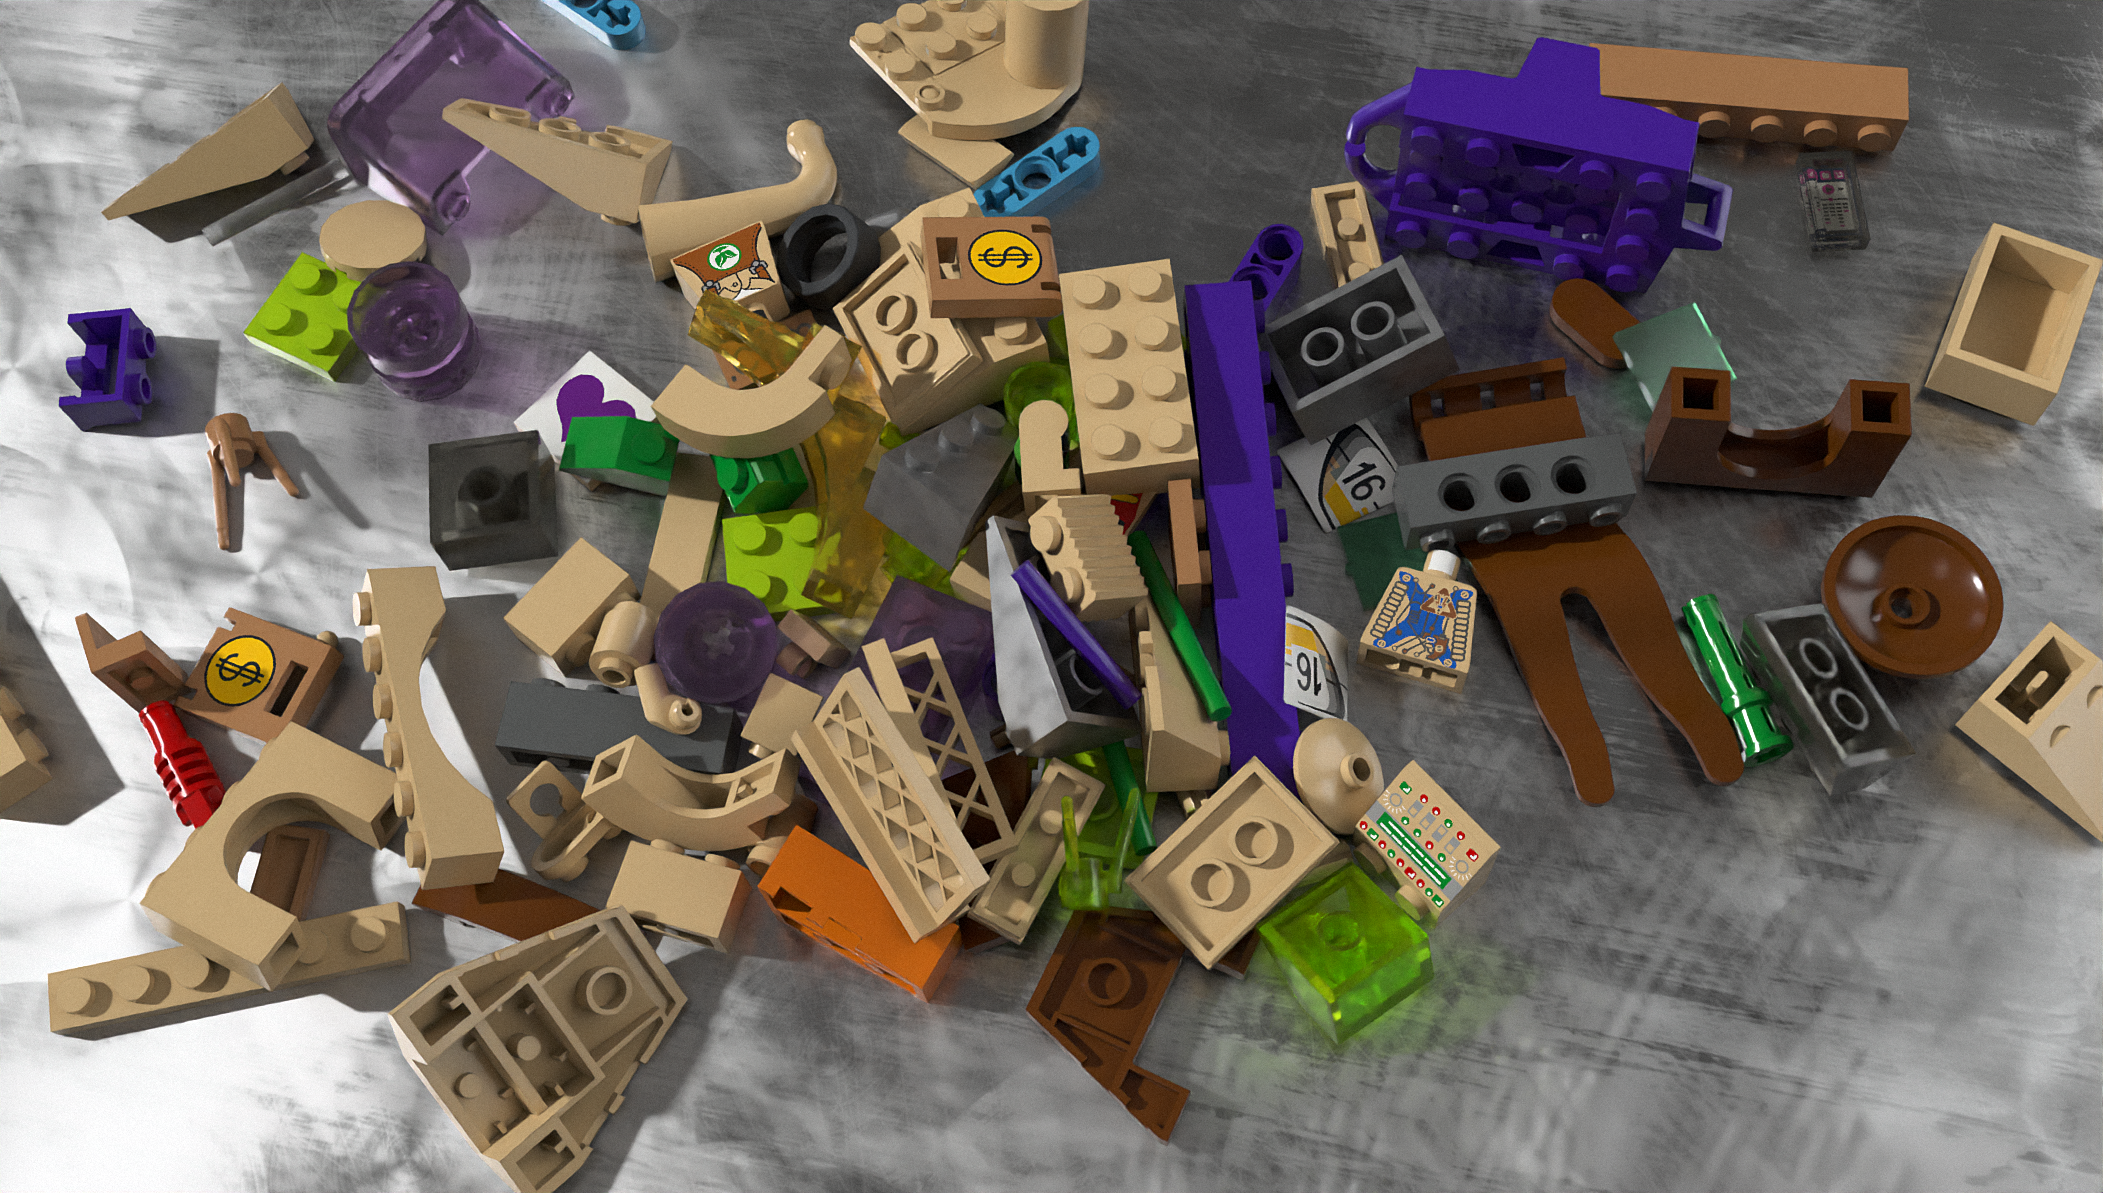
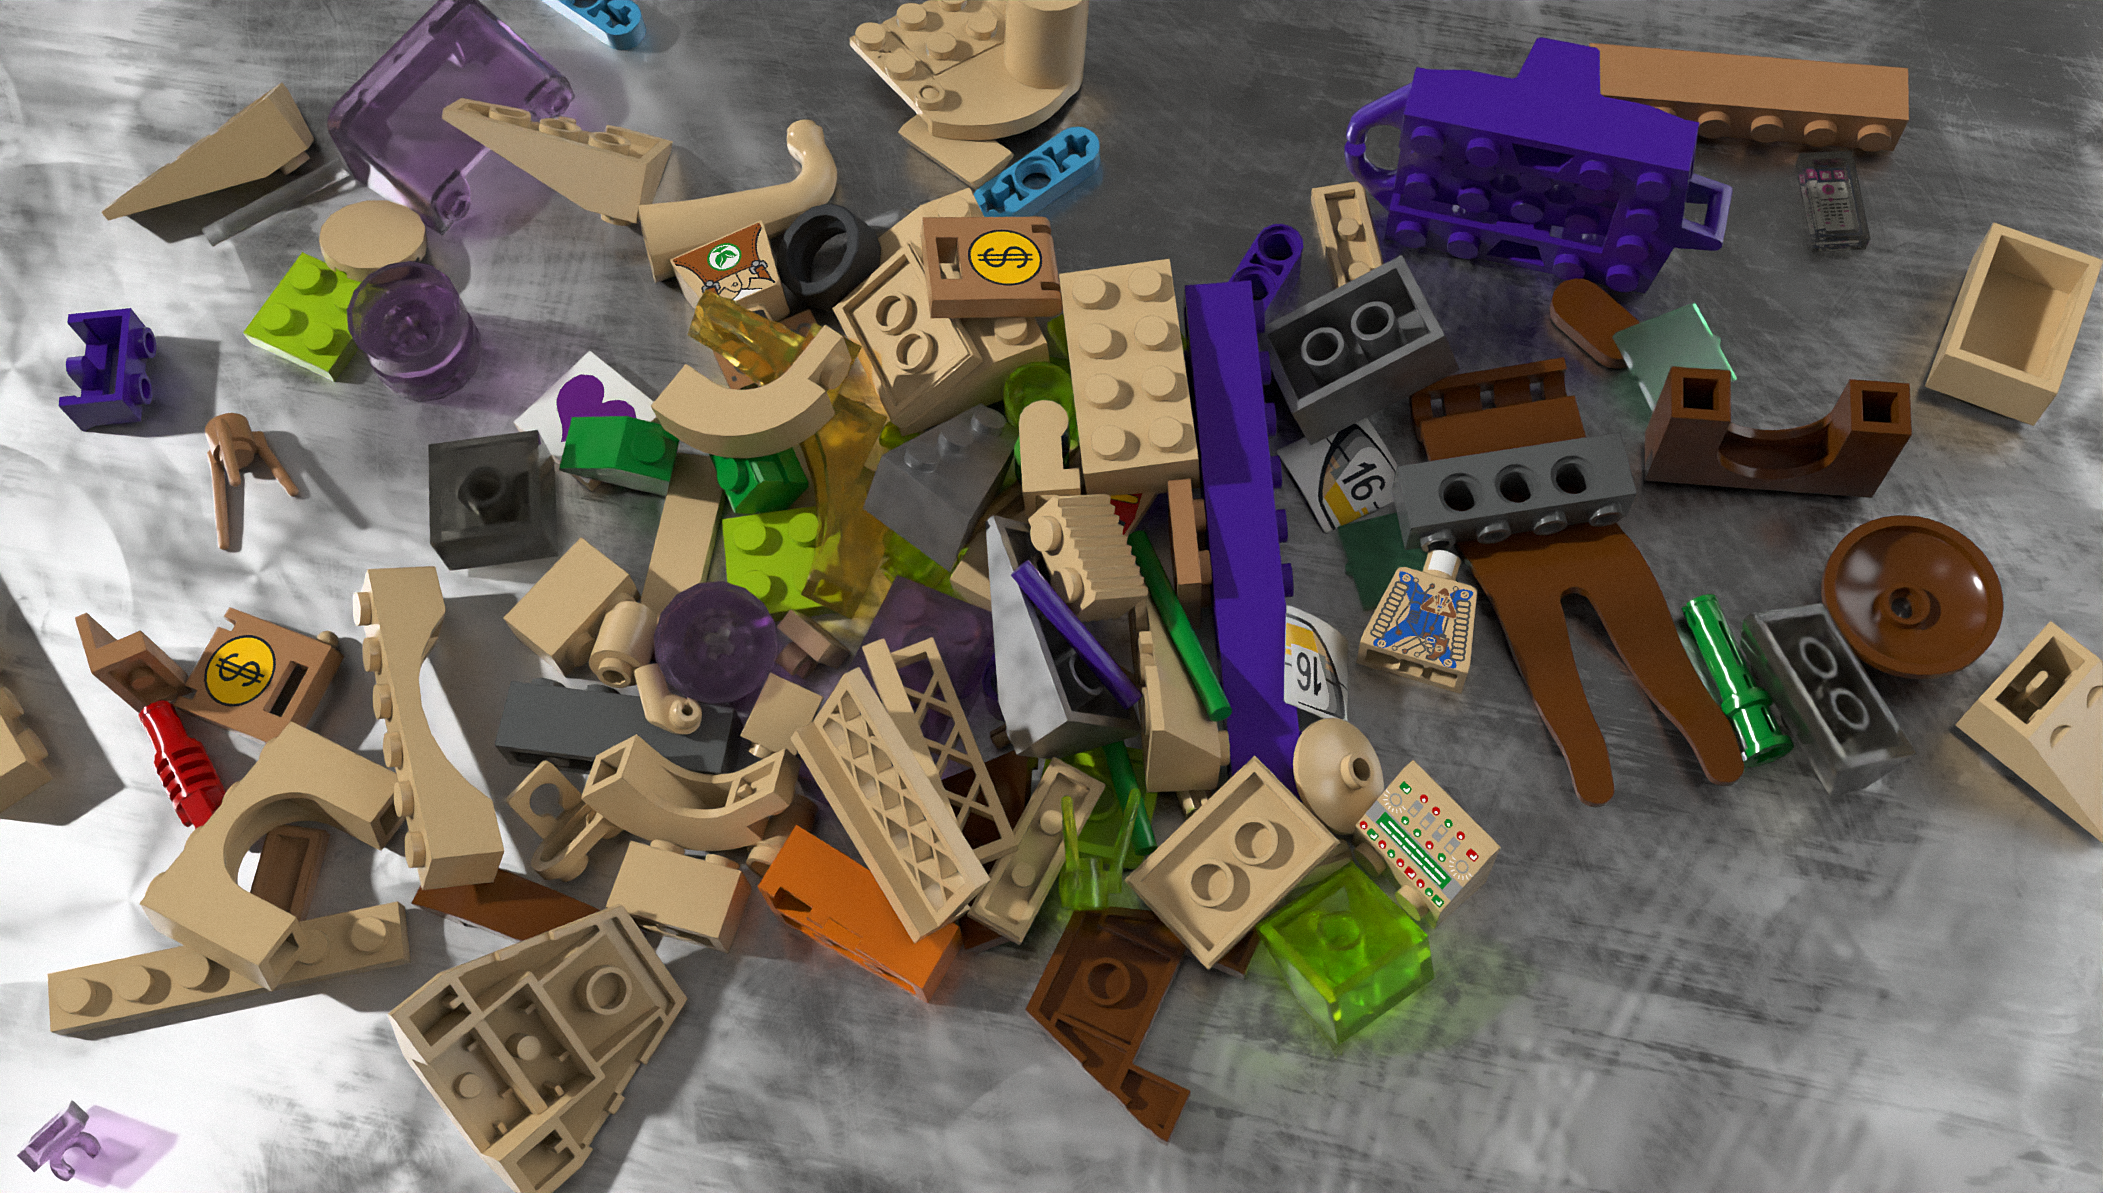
none -> clear purple tile [17,1100,101,1182]

